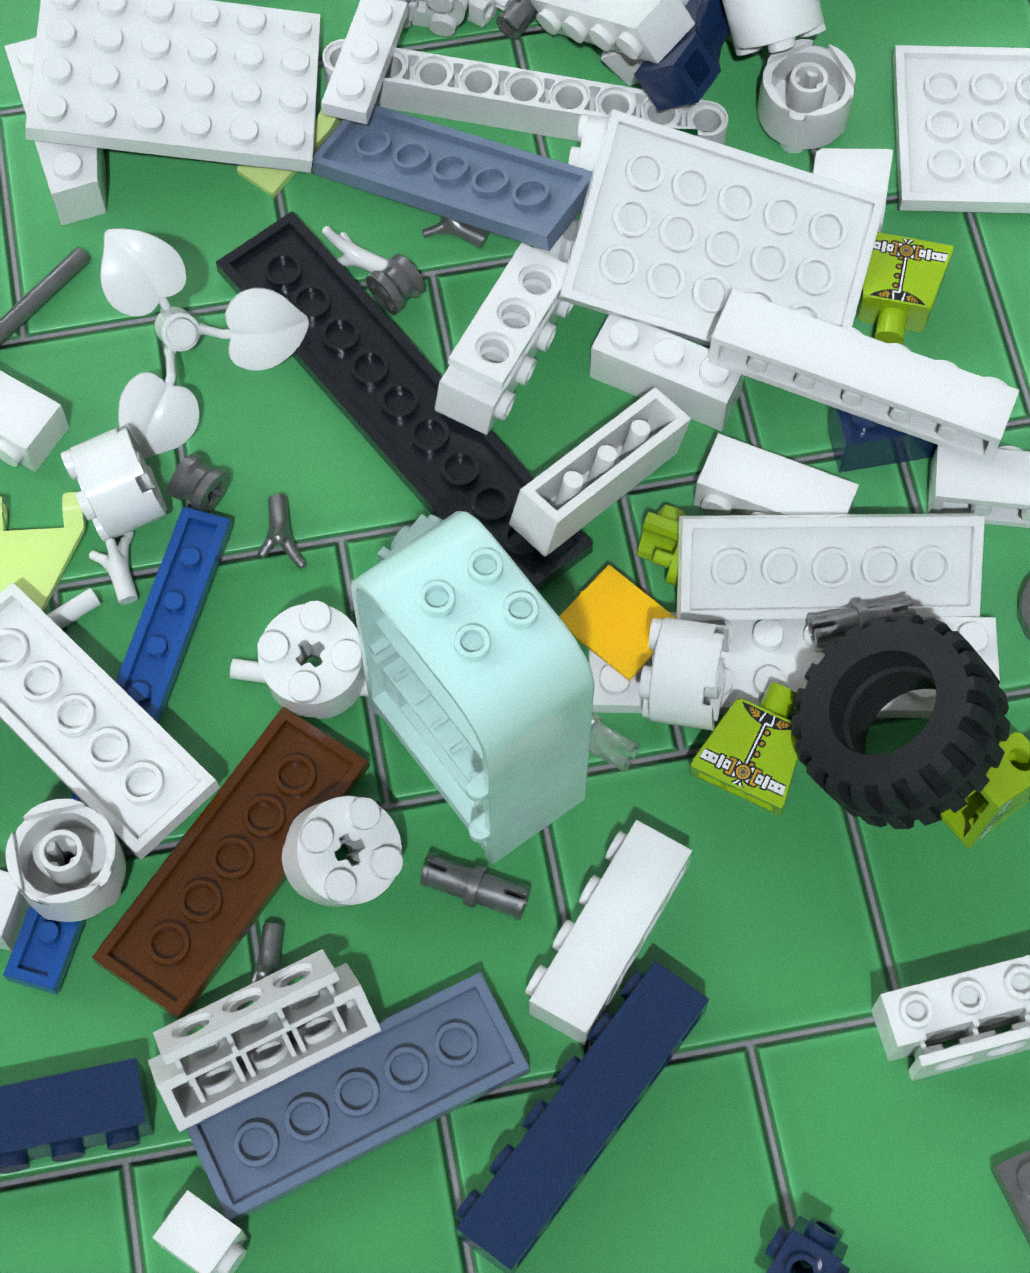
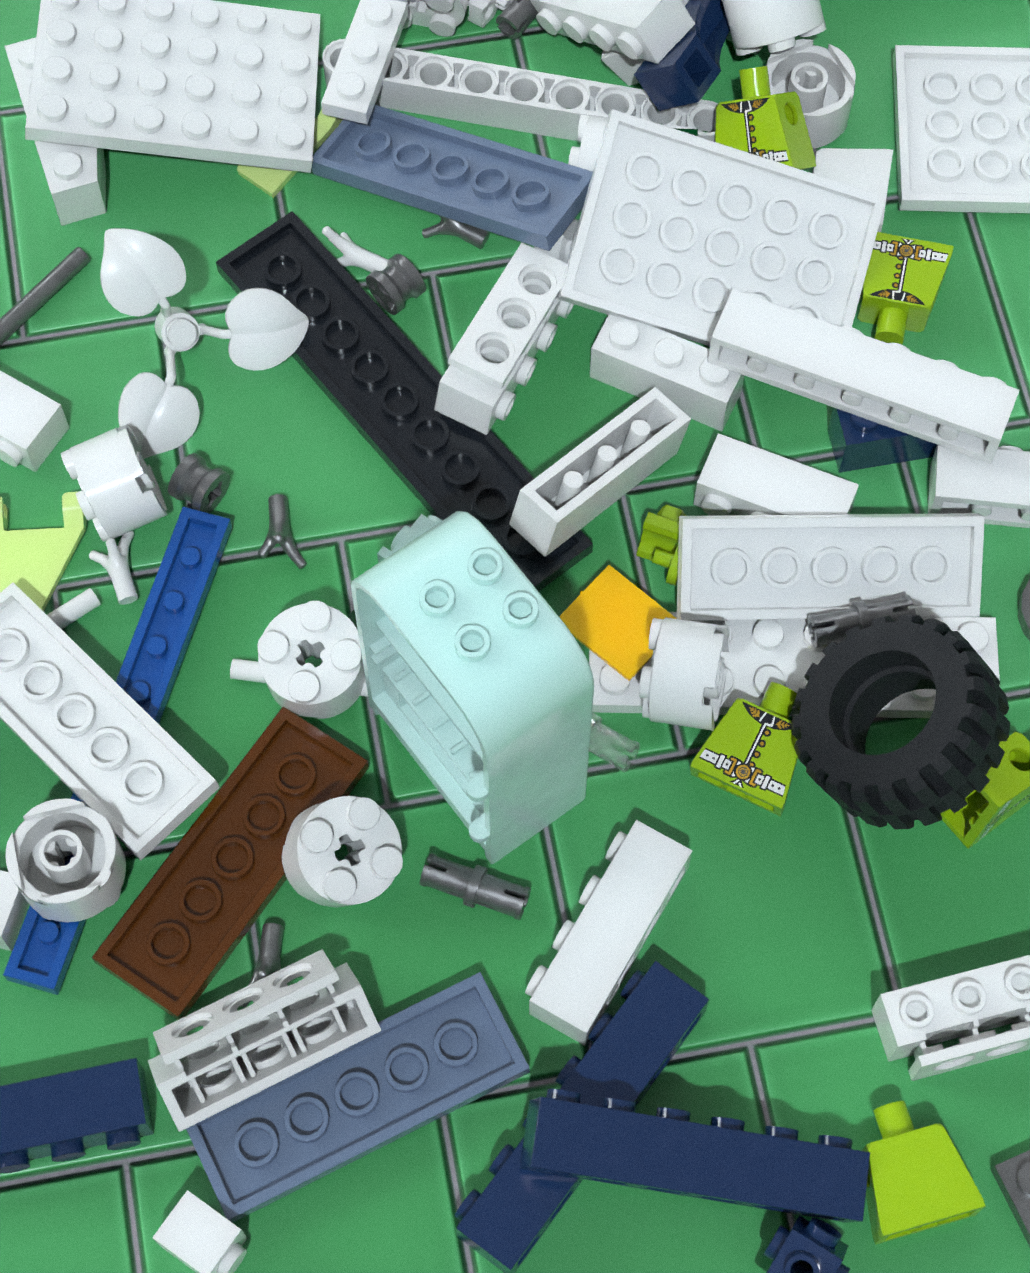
none -> dark blue brick [520,1089,870,1222]
none -> lime torso [715,66,816,170]
none -> lime torso [862,1101,986,1245]

